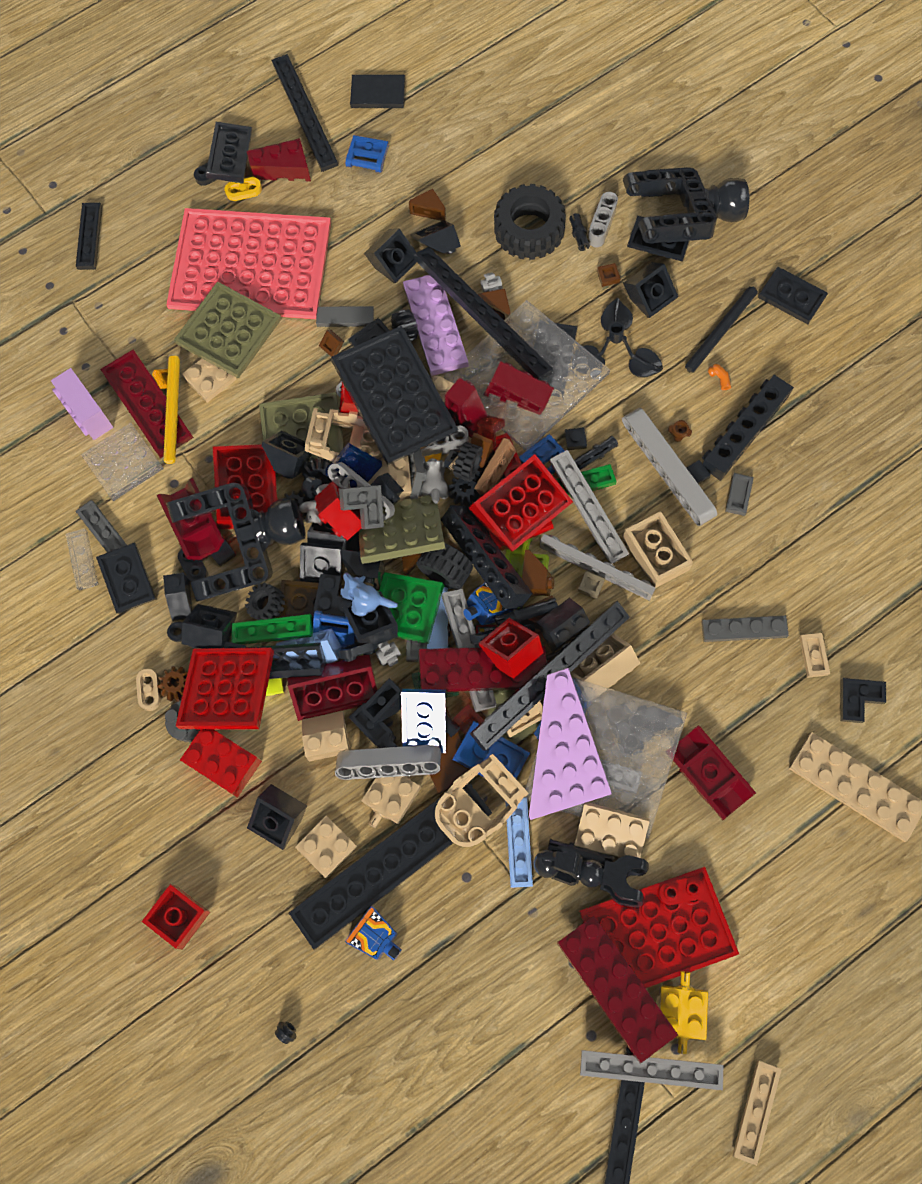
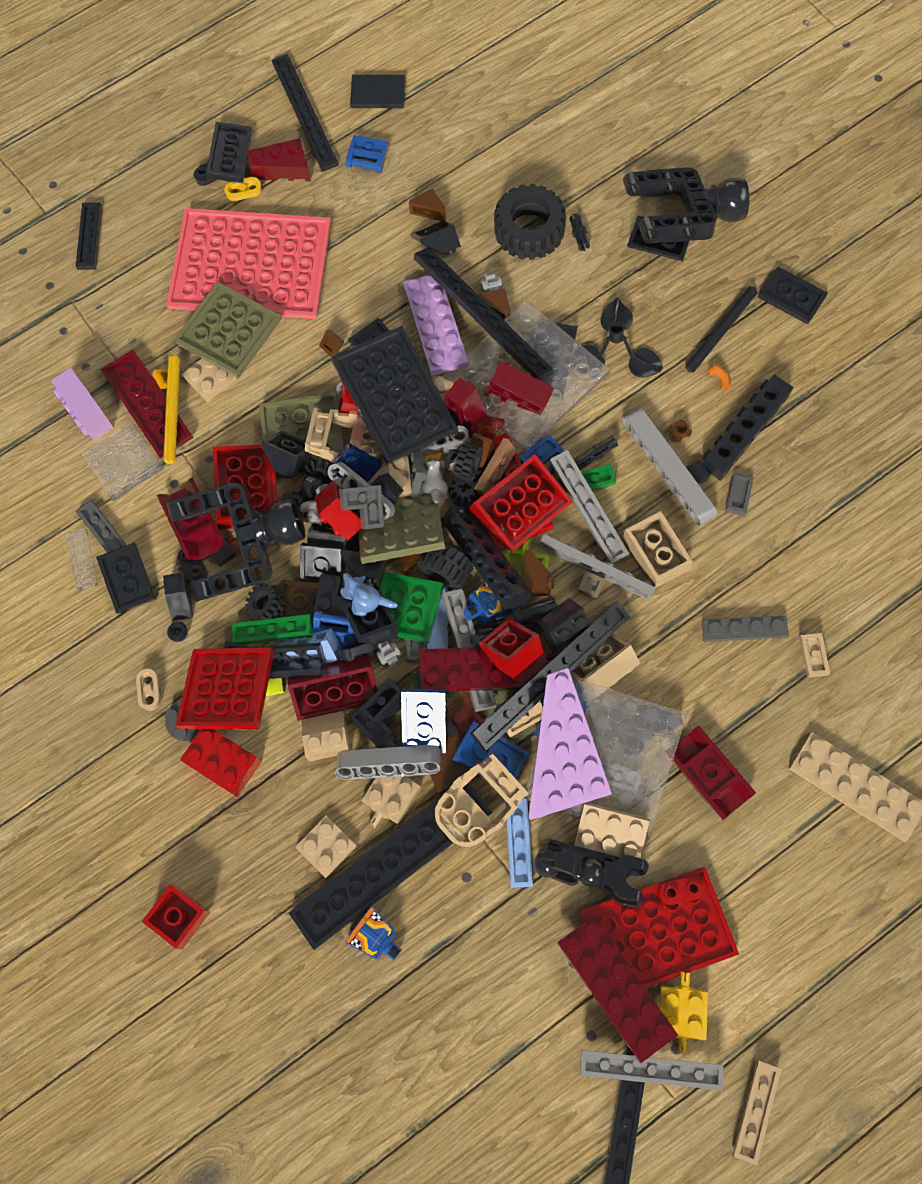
reddish brown gear [157,666,188,702] -> none
black slope [181,604,237,649] -> none
black slope [247,784,307,850] -> none
black plate [275,1022,297,1044] -> none
dark grey tile [316,306,374,327] -> none
black slope [364,228,417,283] -> none
black gear [391,309,419,341] -> none
black plate [564,427,587,450] -> none
light grey beam [588,192,618,247] -> none
reddish brown plate [597,263,621,287] -> none
black slope [623,262,678,318] -> none
black plate [840,678,886,723] -> none

